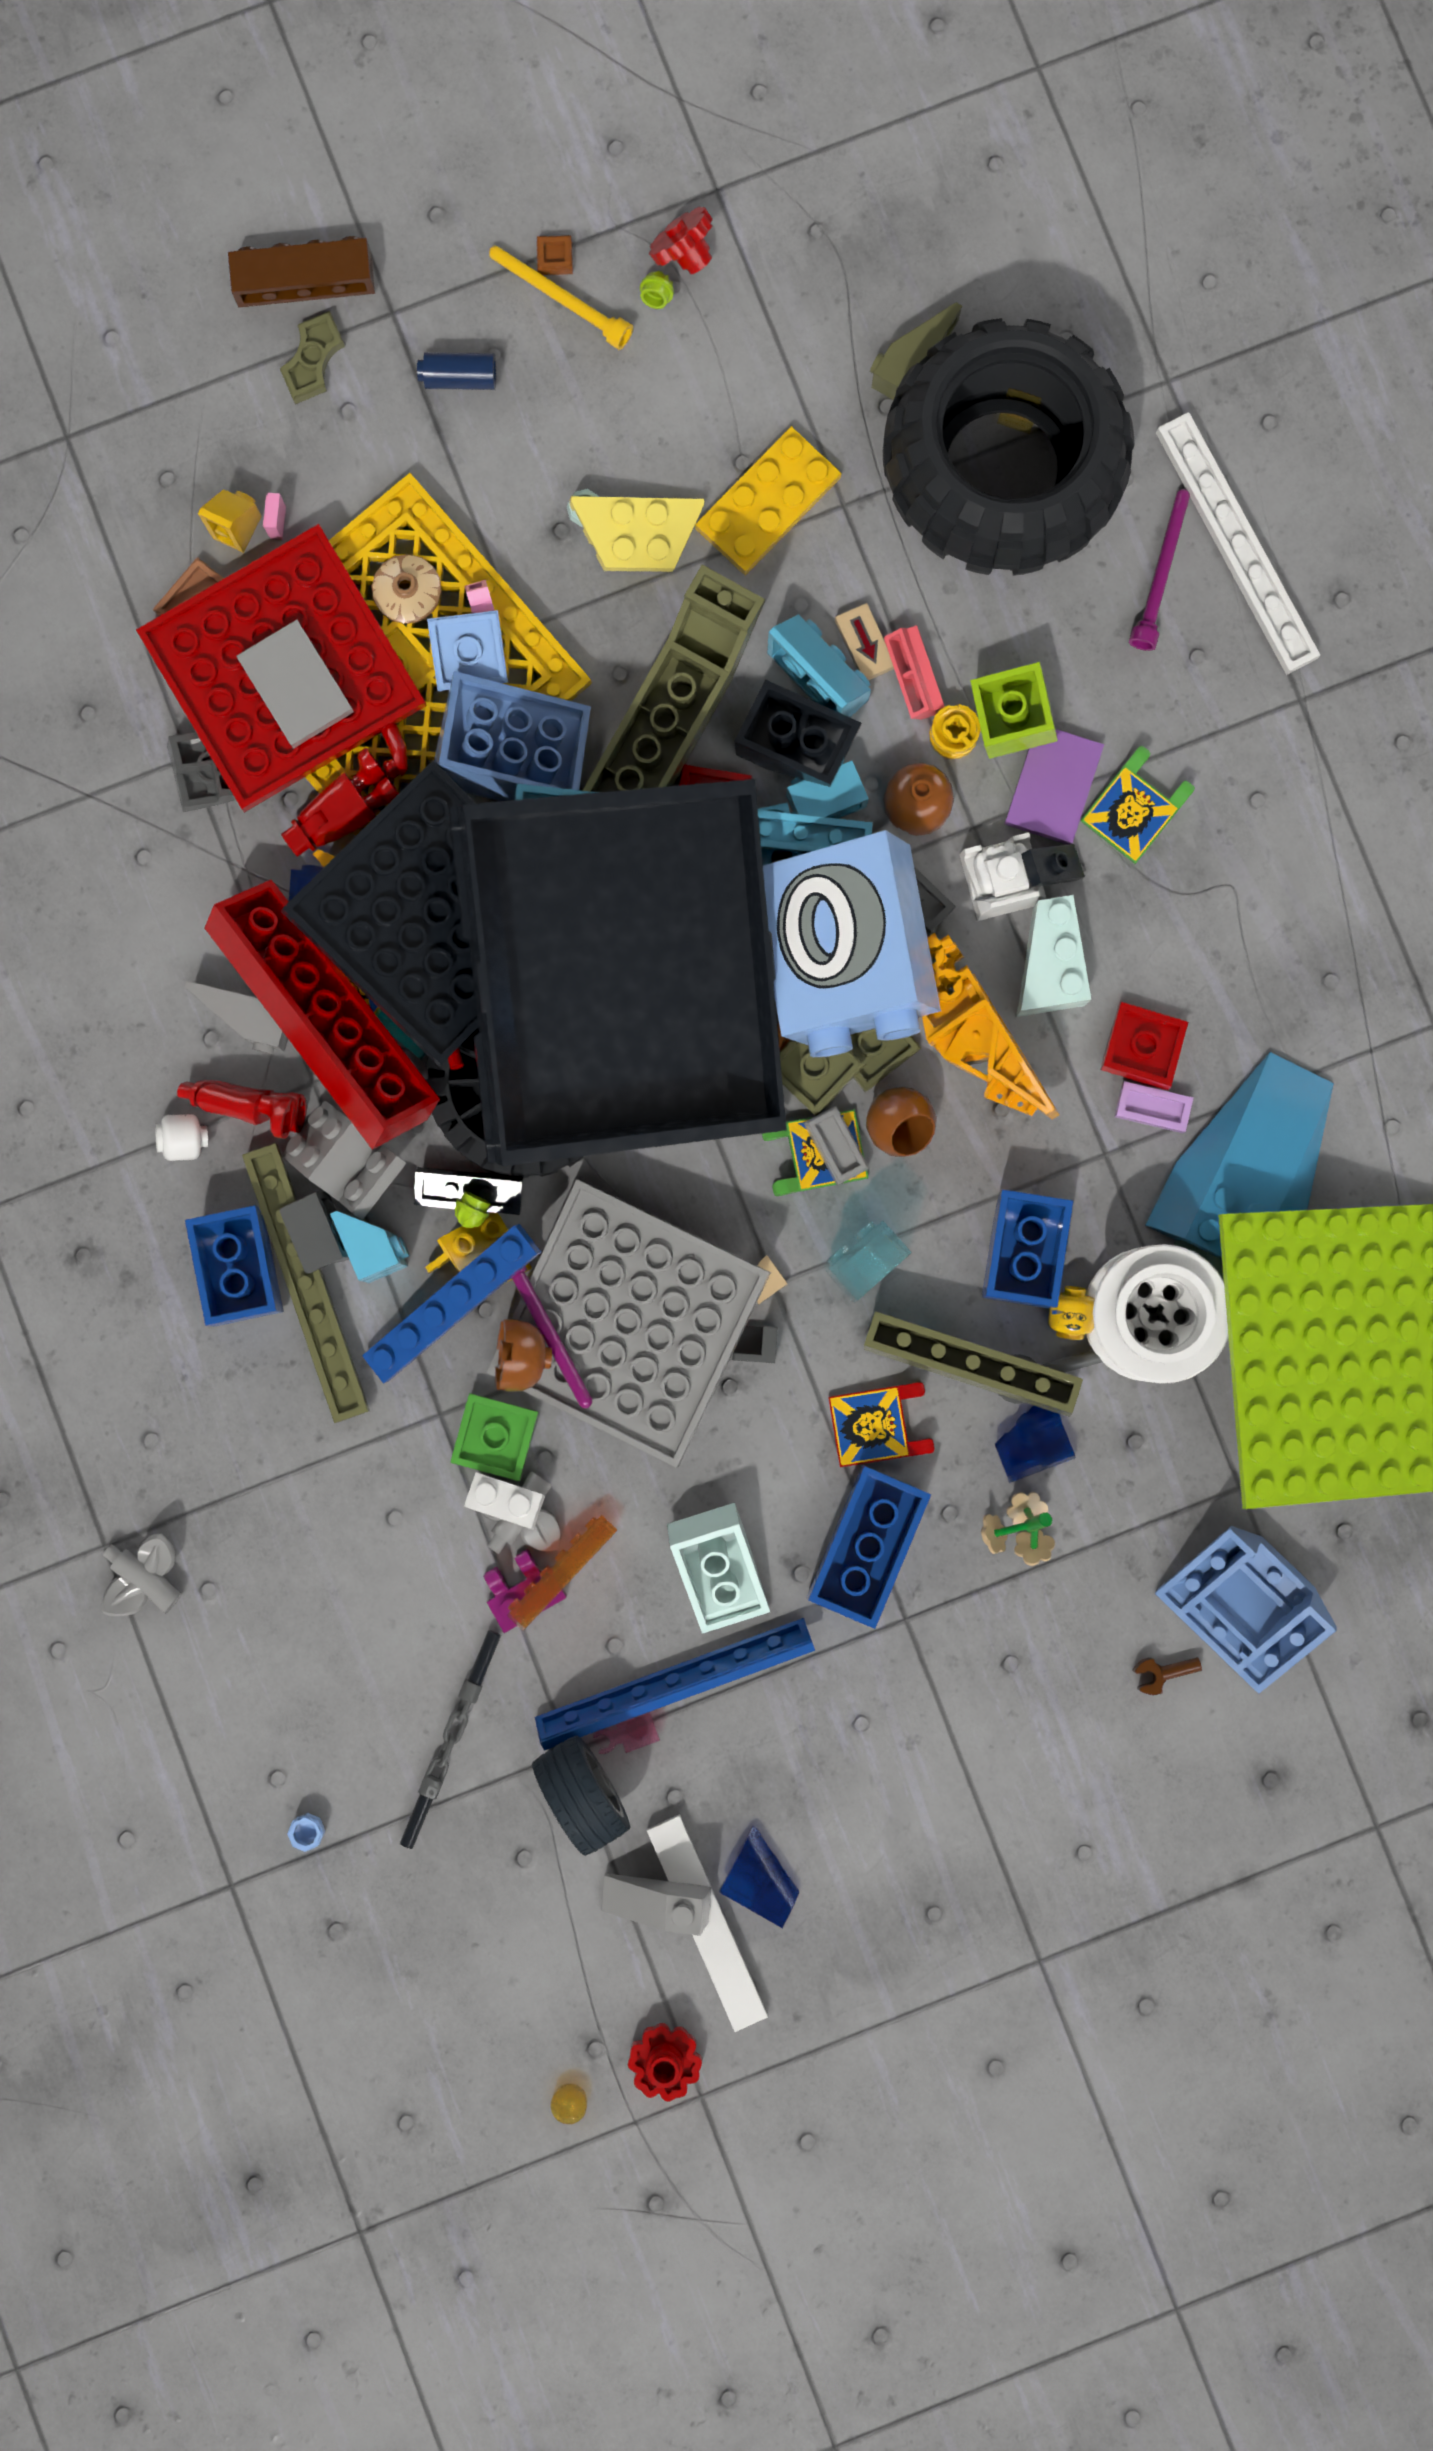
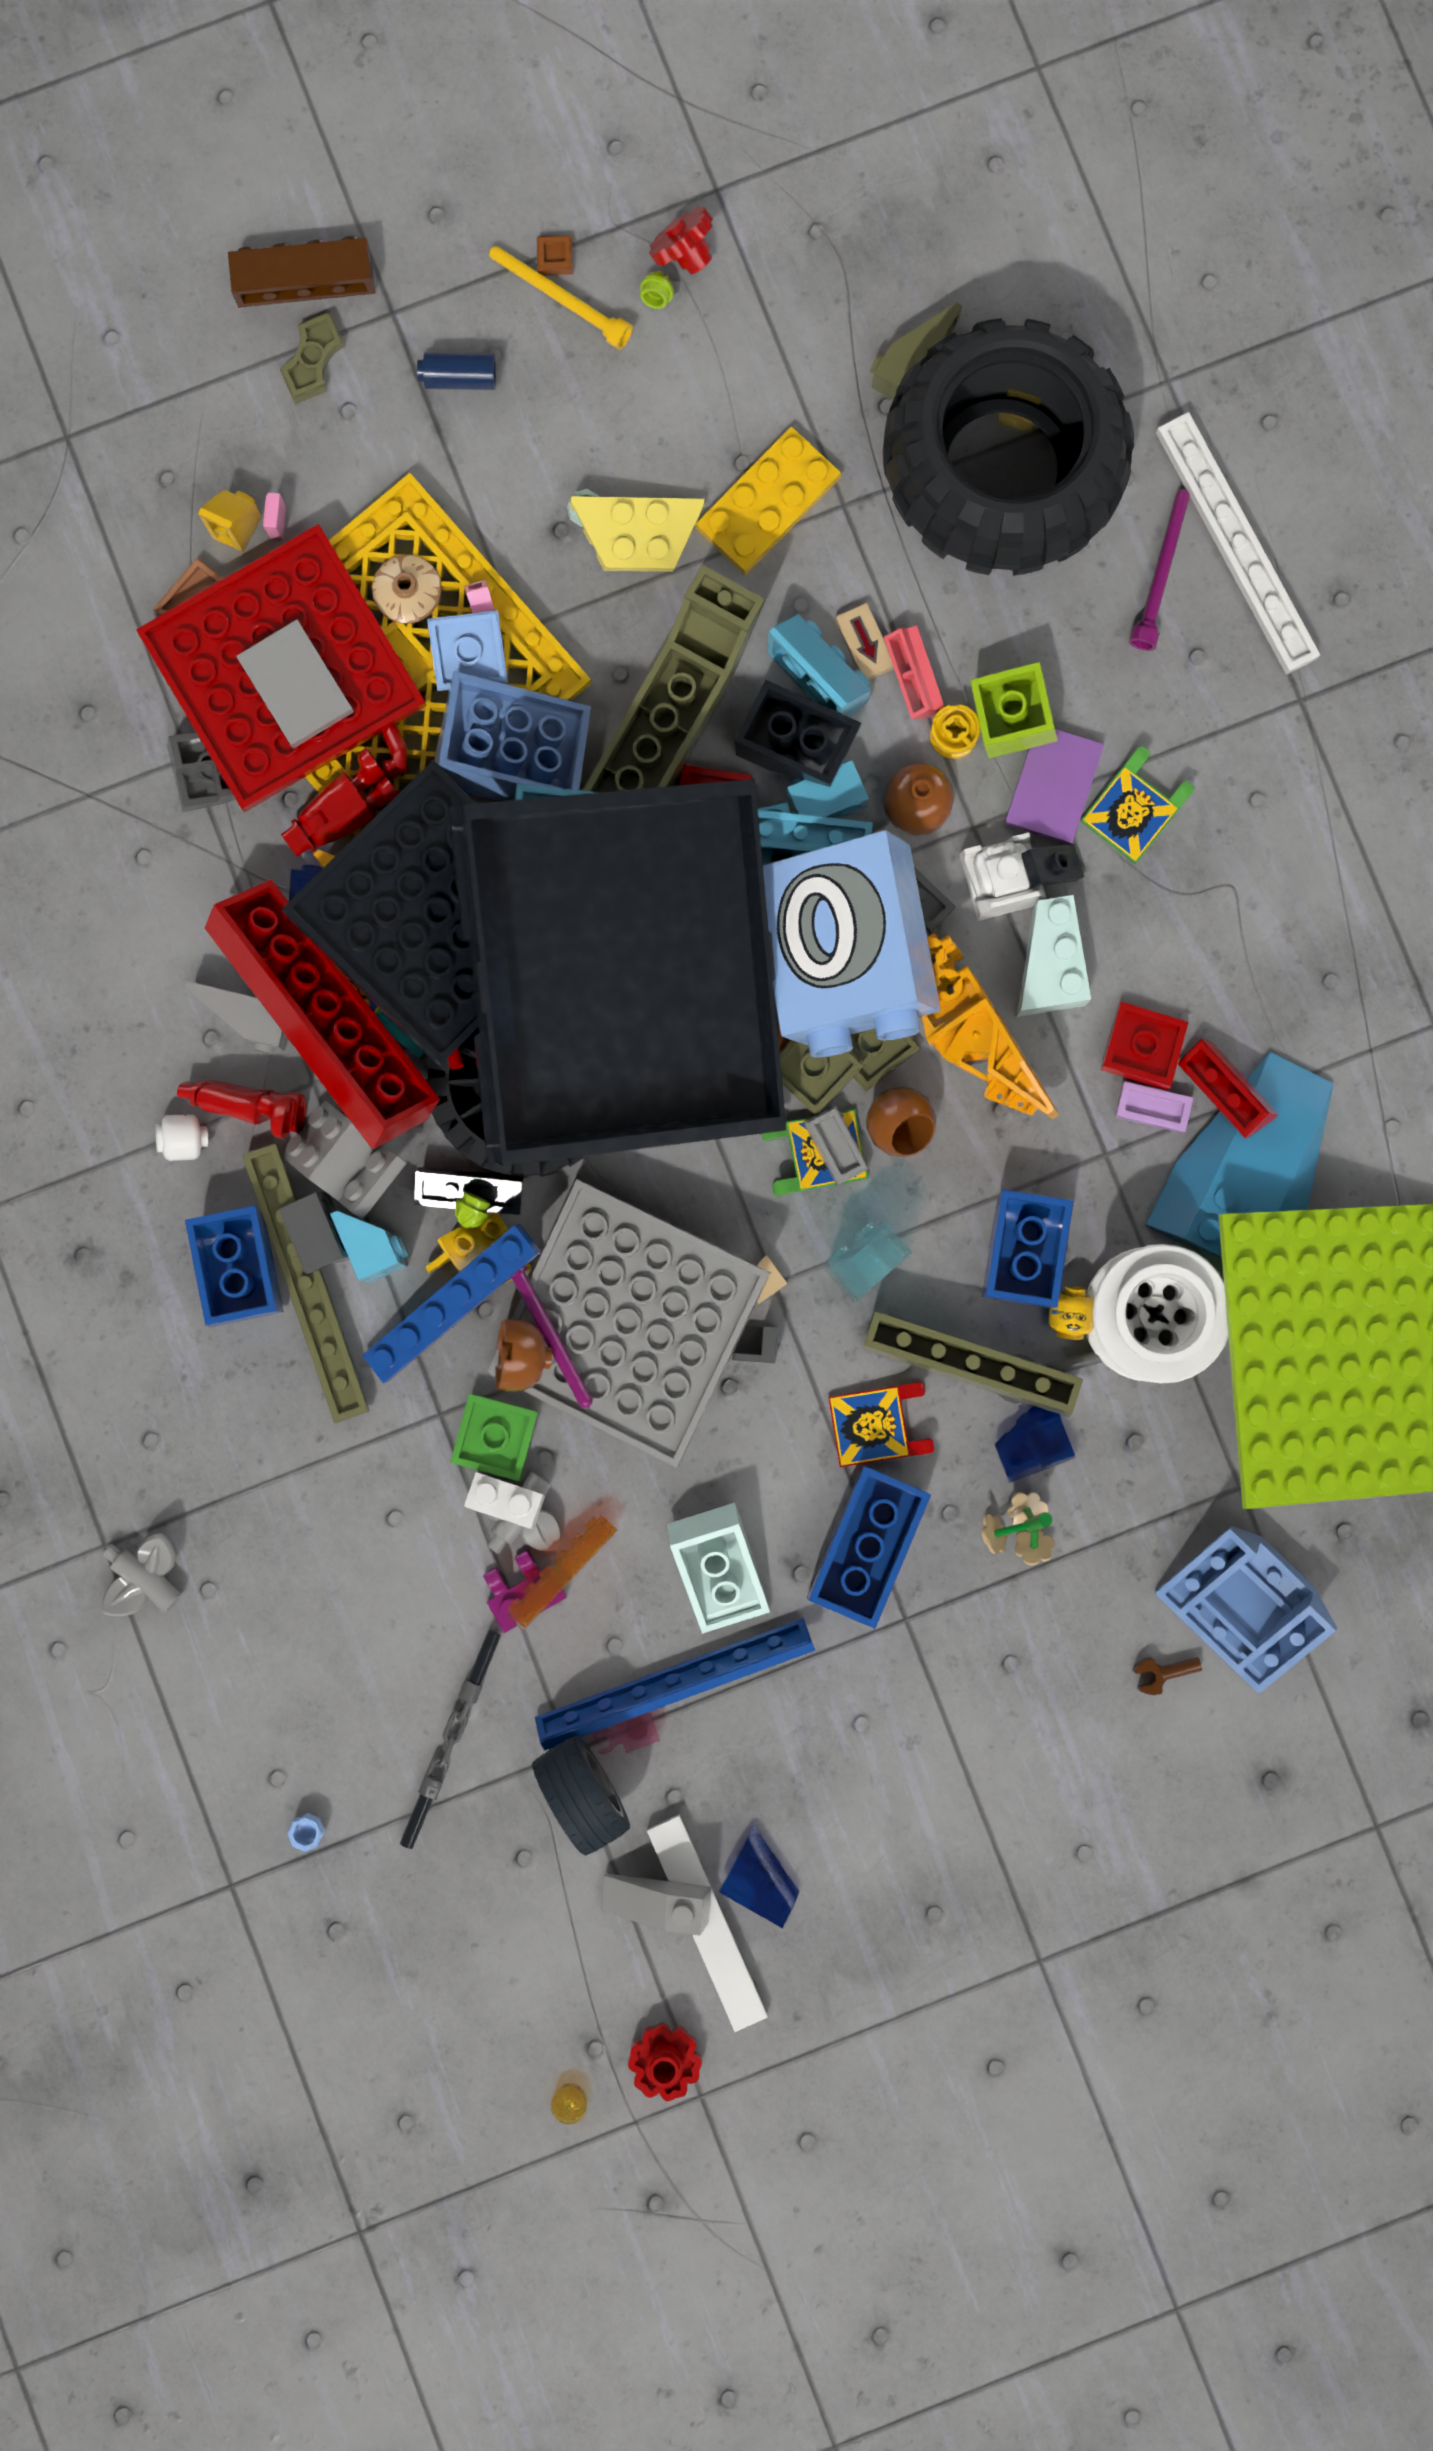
none -> red slope [1178,1038,1279,1139]

